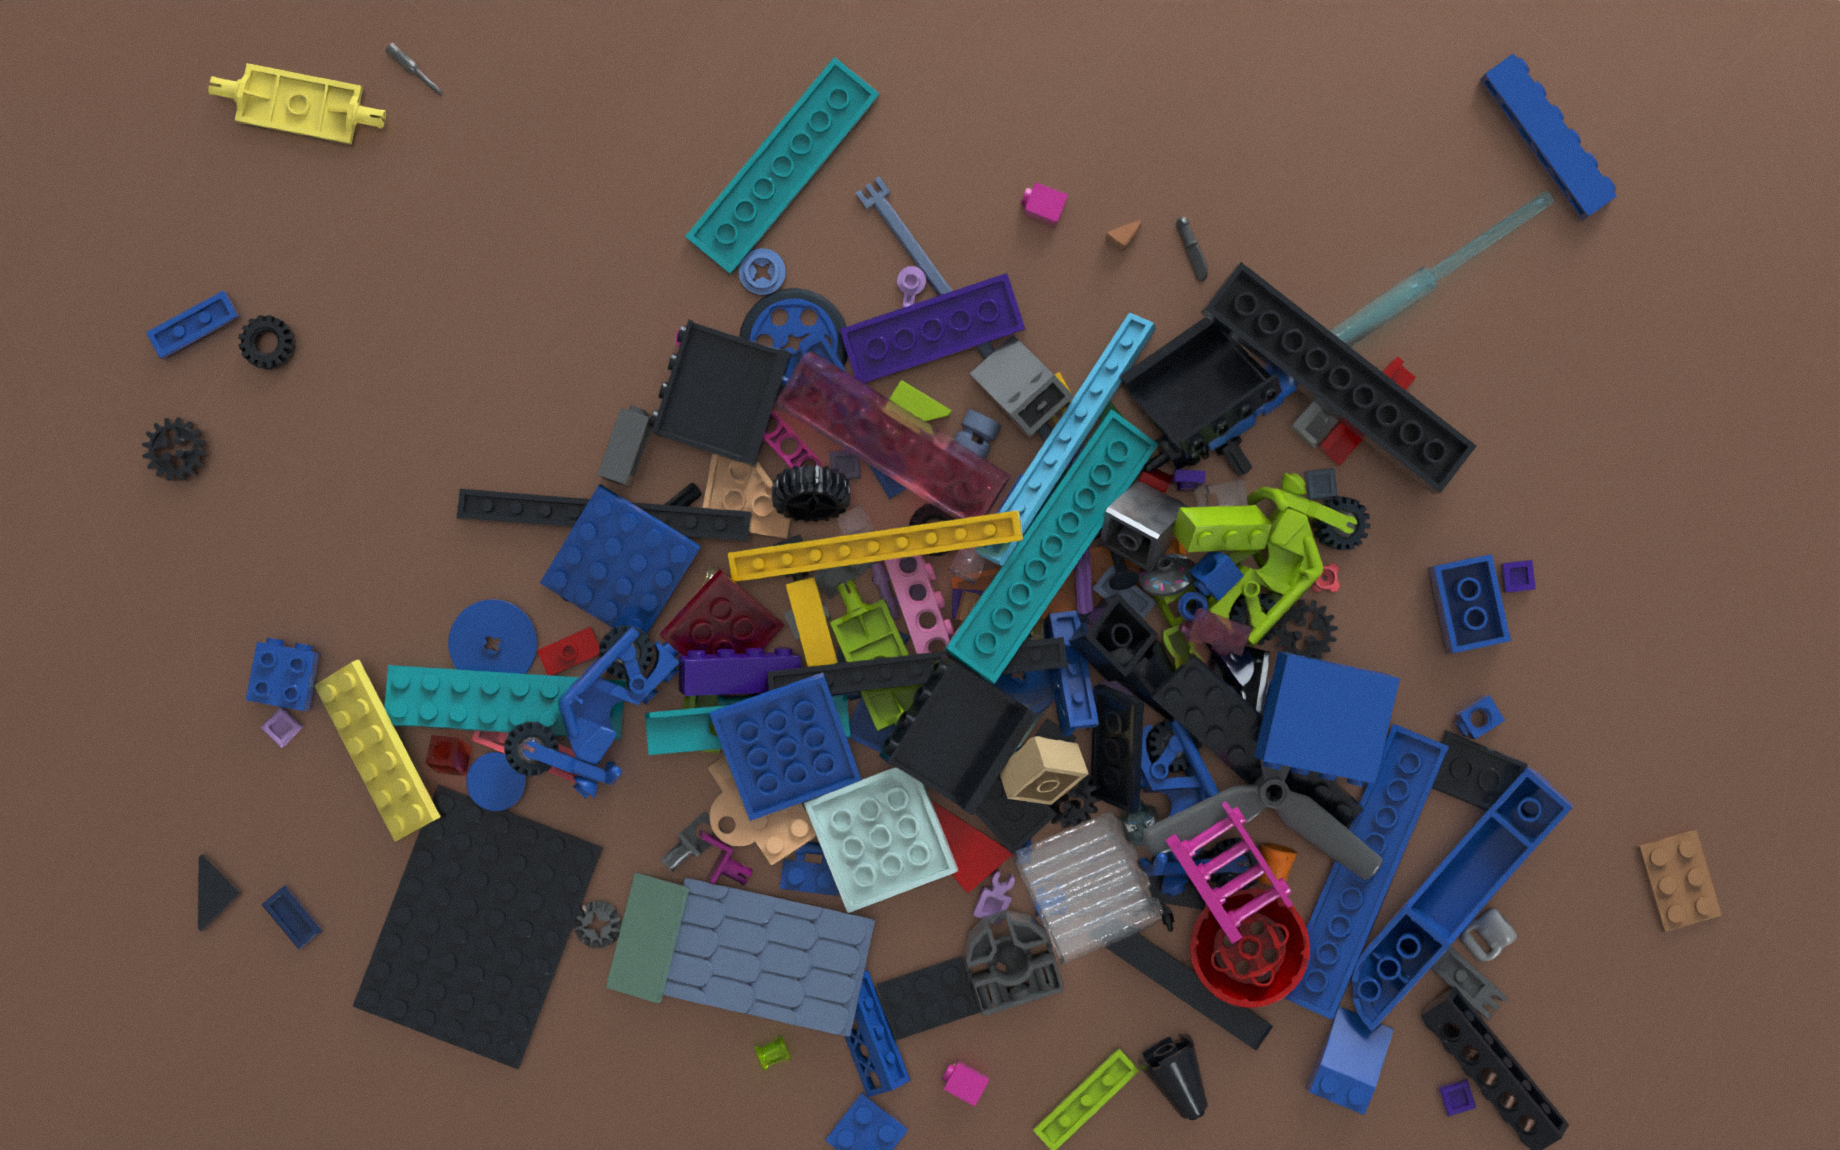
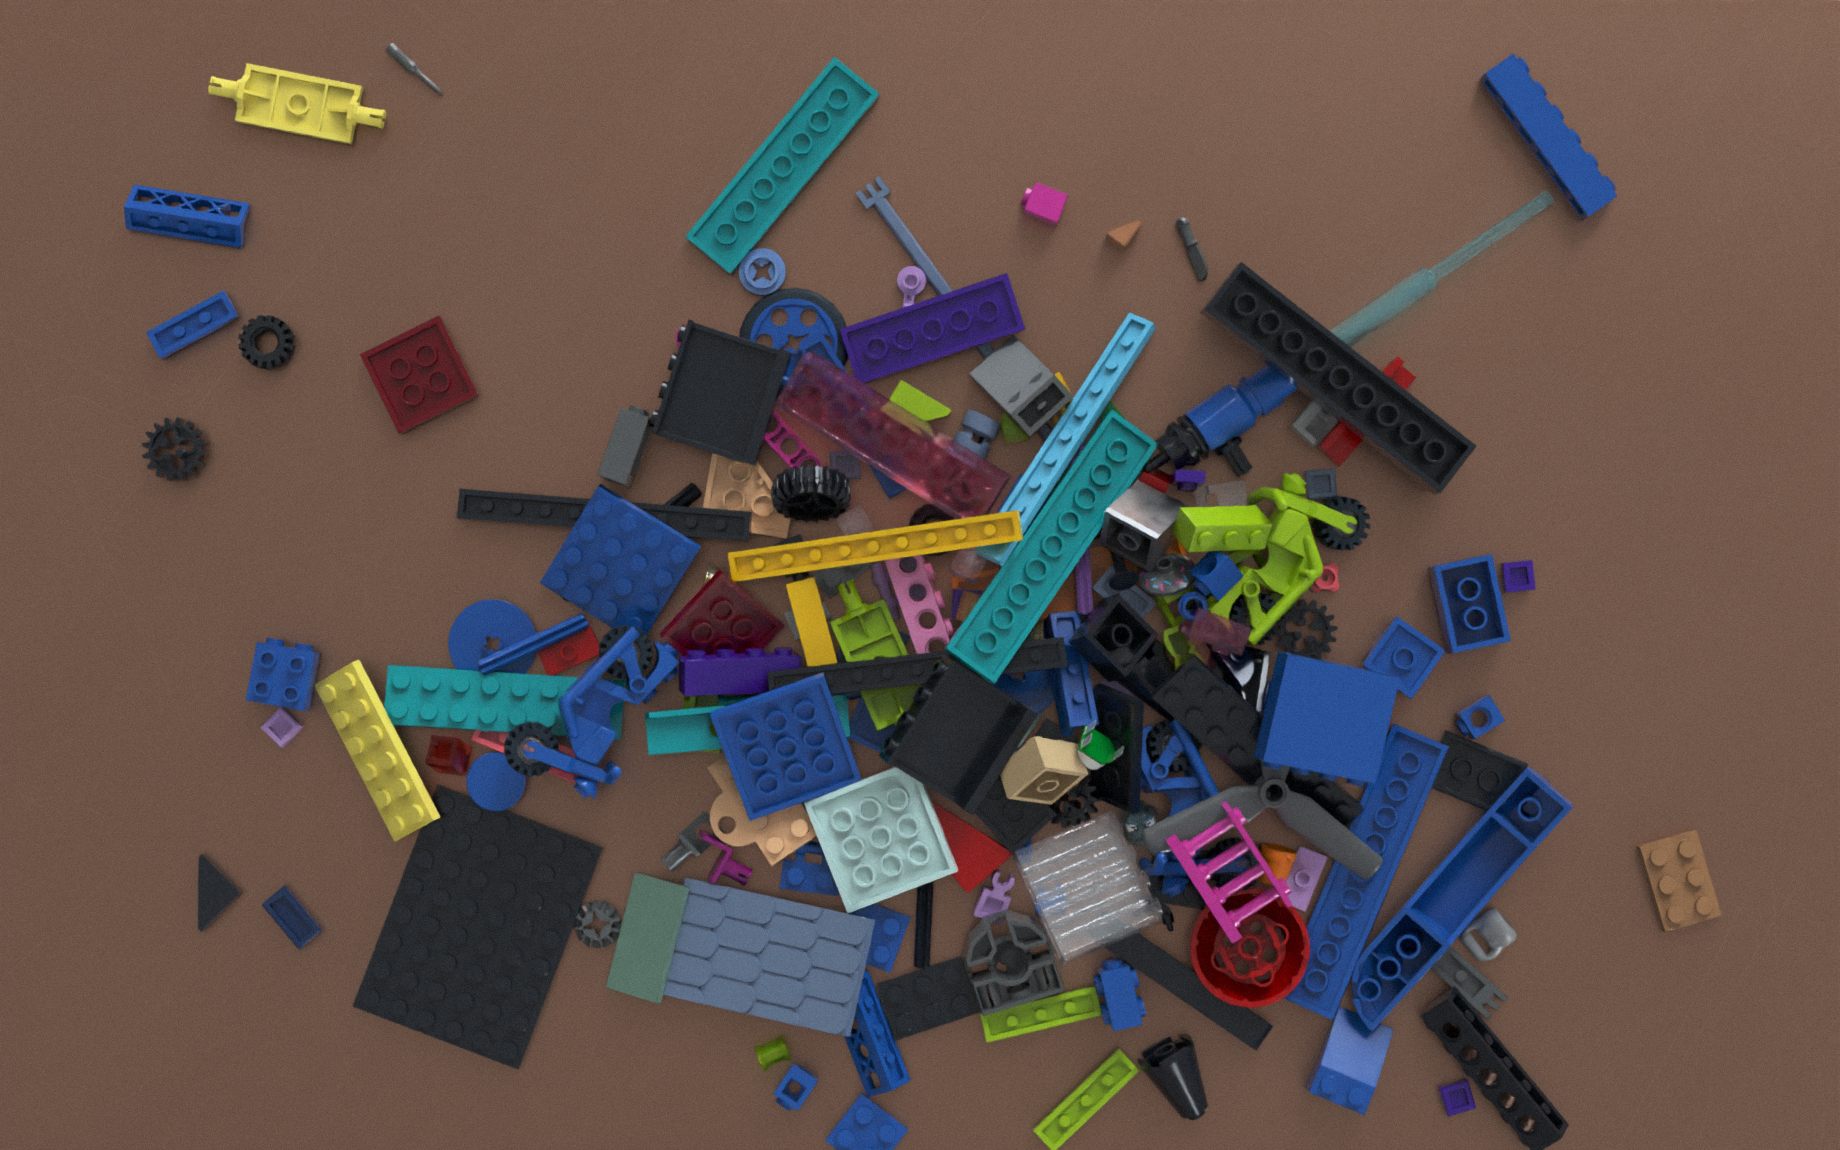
dark pink brick [941,1060,989,1106] -> none
black panel [1120,317,1282,459] -> none
none -> blue fence [124,185,250,248]
none -> dark red plate [360,316,479,434]
none -> blue axle [478,613,589,675]
none -> blue brick [773,1061,819,1111]
none -> blue plate [849,903,911,973]
none -> black axle [914,881,933,968]
none -> lime plate [980,985,1102,1043]
none -> clear neon green slope [1000,413,1028,445]
none -> green piece [1077,720,1124,770]
none -> blue brick [1093,958,1146,1032]
none -> lavender plate [1286,845,1327,912]
none -> blue panel [1362,616,1446,699]

